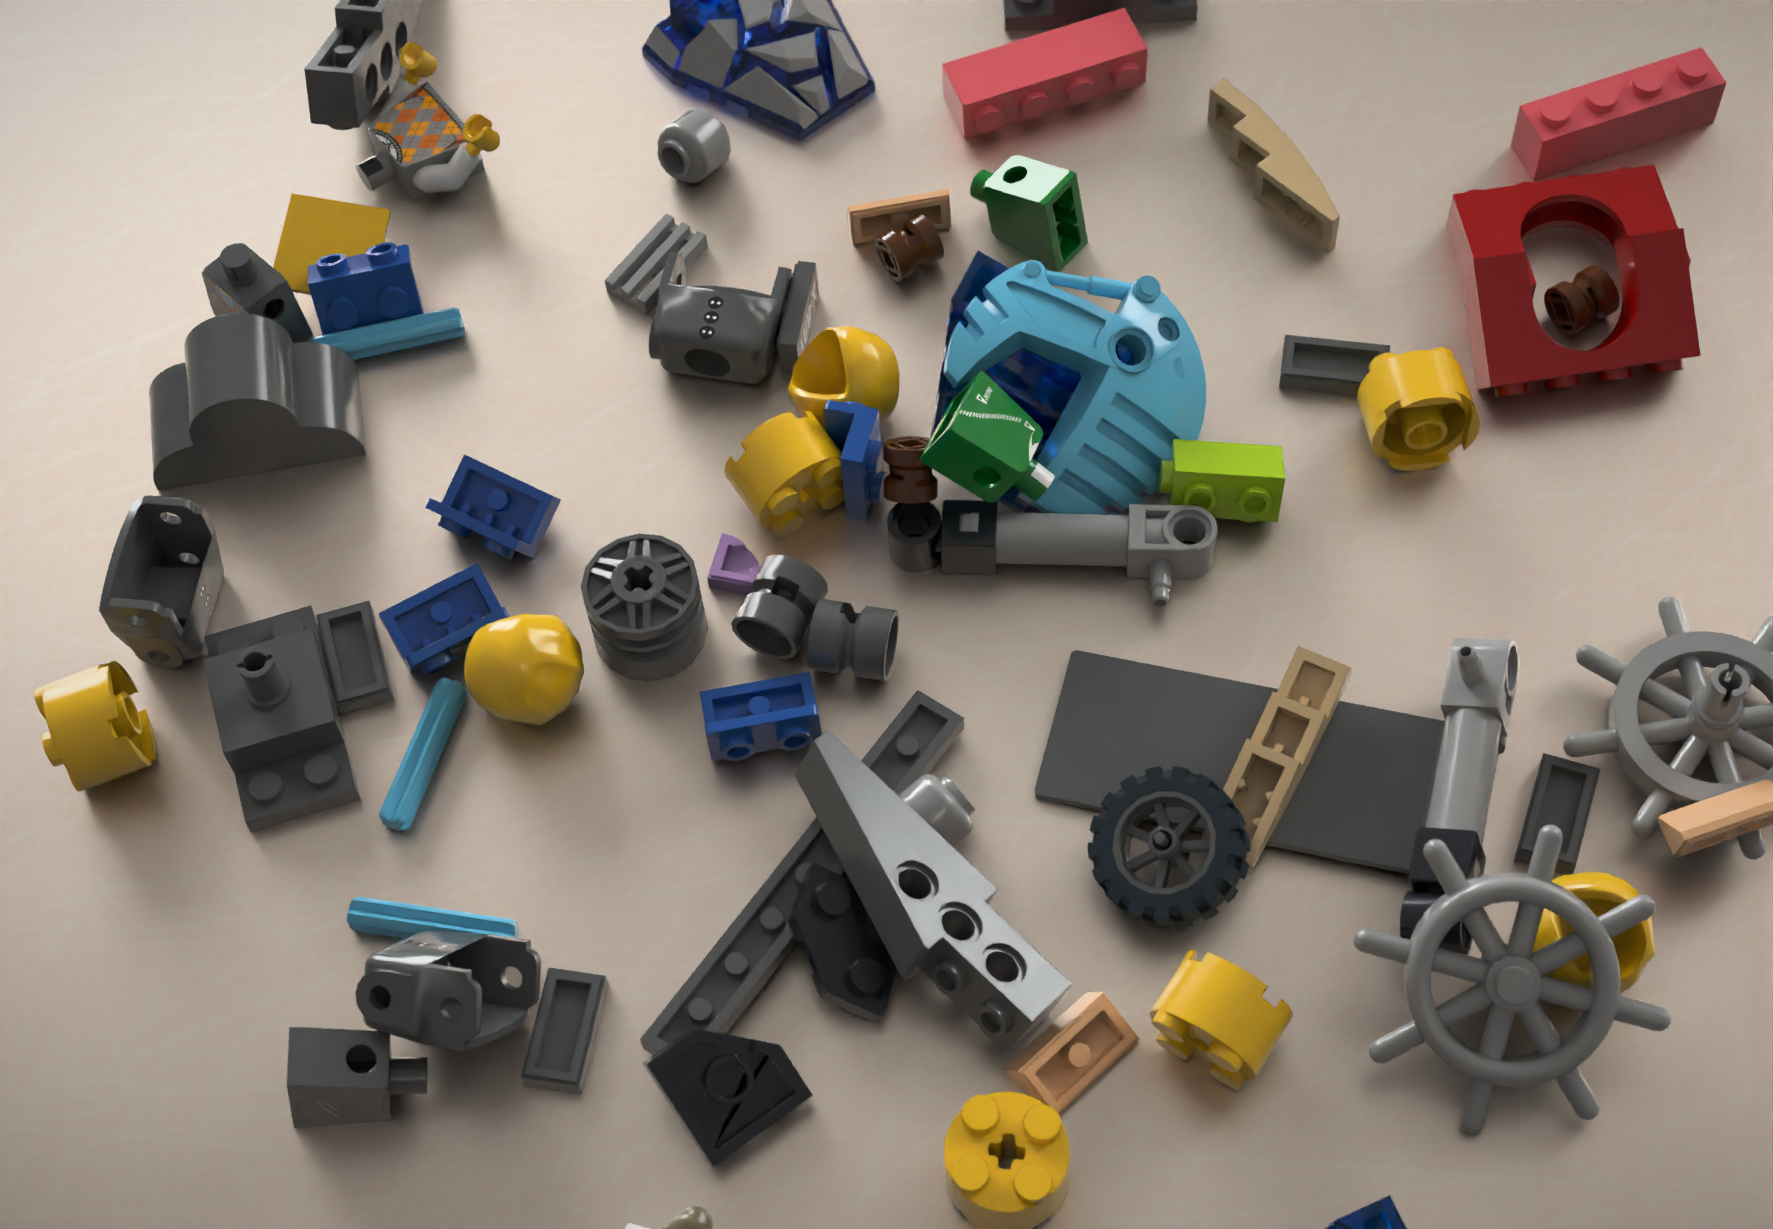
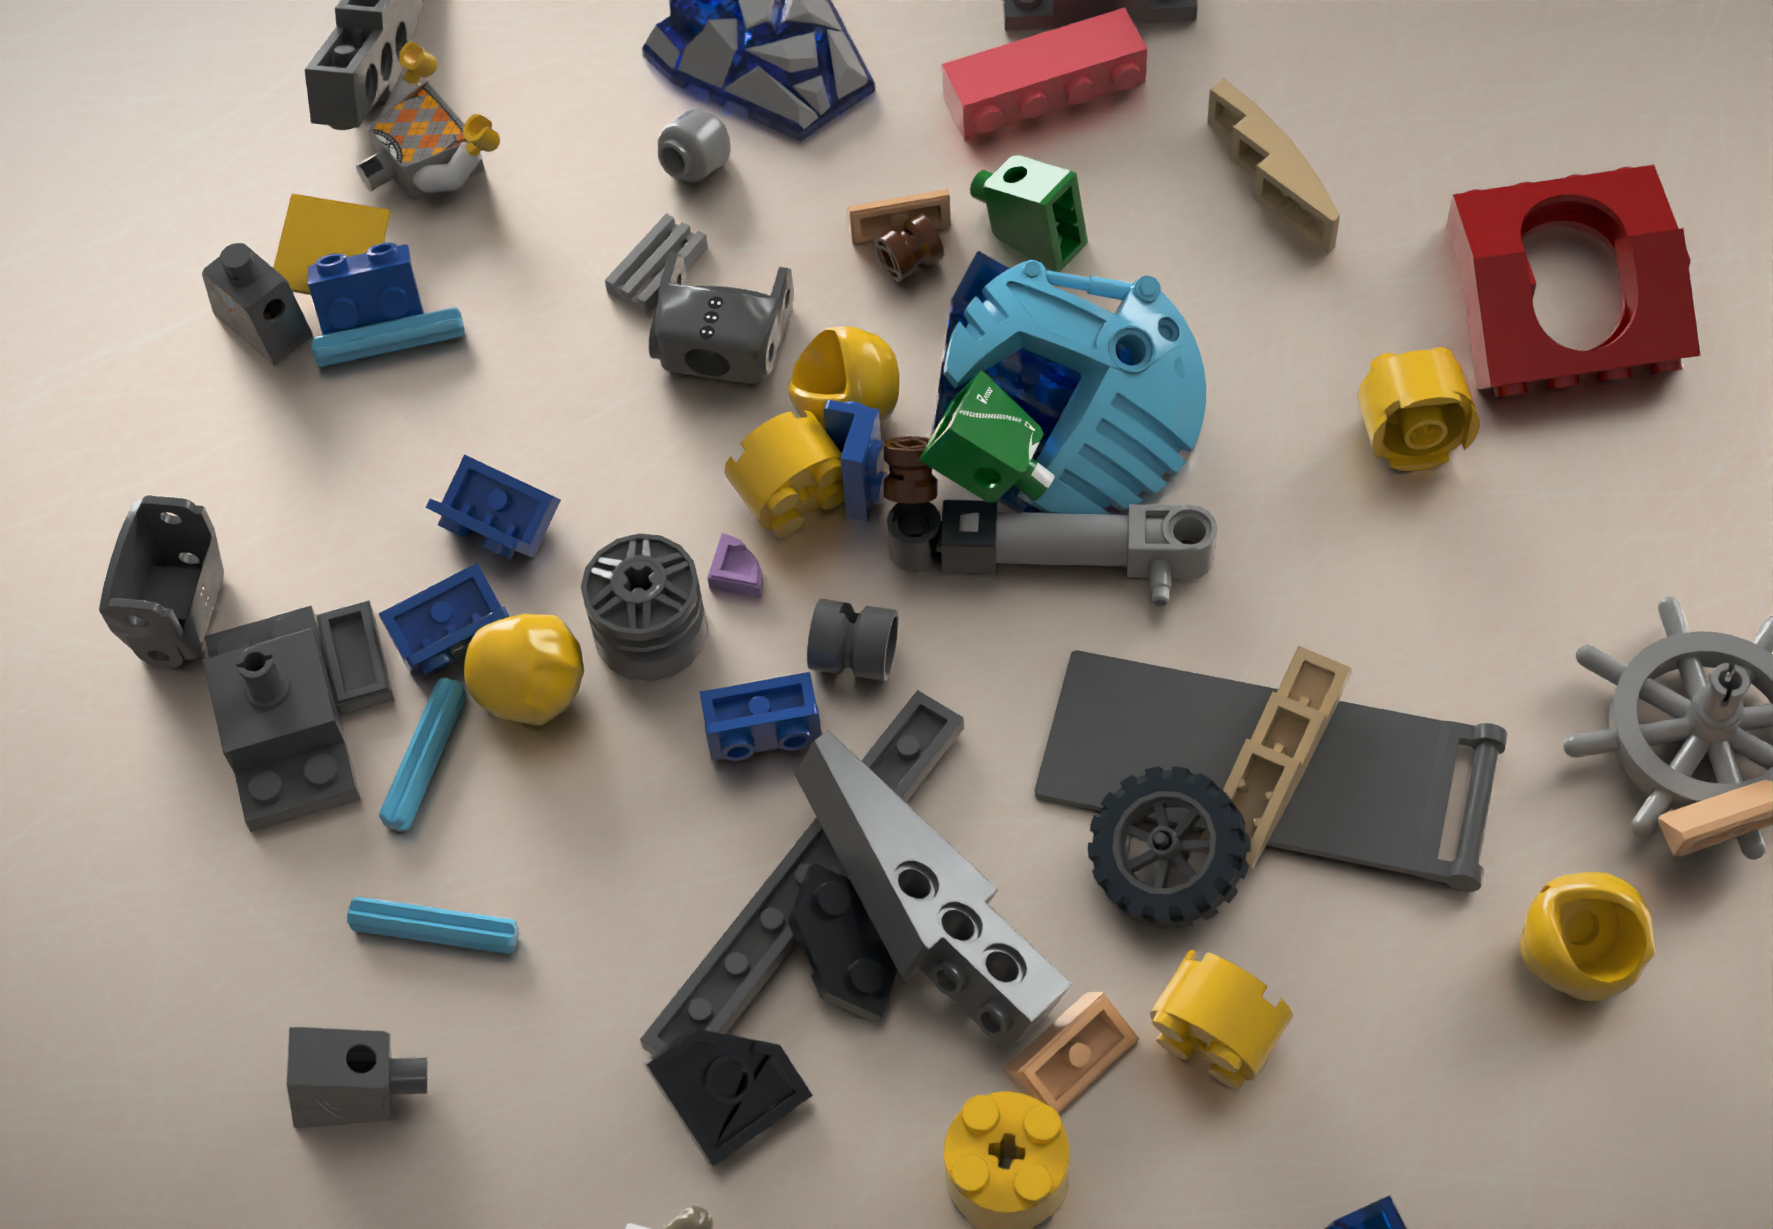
yellow brick [34,661,157,792] -> none
dark grey brick [149,313,366,491] -> none
dark grey piece [355,931,541,1051] -> none
dark grey tile [521,967,608,1094] -> none
dark grey wheel [731,554,828,659] -> none
dark grey tile [777,261,819,375] -> none
light grey head [898,774,975,847] -> none
lime brick [1158,439,1285,522] -> none
dark grey tile [1279,335,1390,396] -> none
light grey piece [1354,825,1671,1133] -> none
light grey piece [1400,638,1519,955] -> none
coral brick [1511,47,1727,181] -> none
dark grey tile [1514,753,1600,875] -> none
reddish brown wheel [1544,265,1620,335] -> none

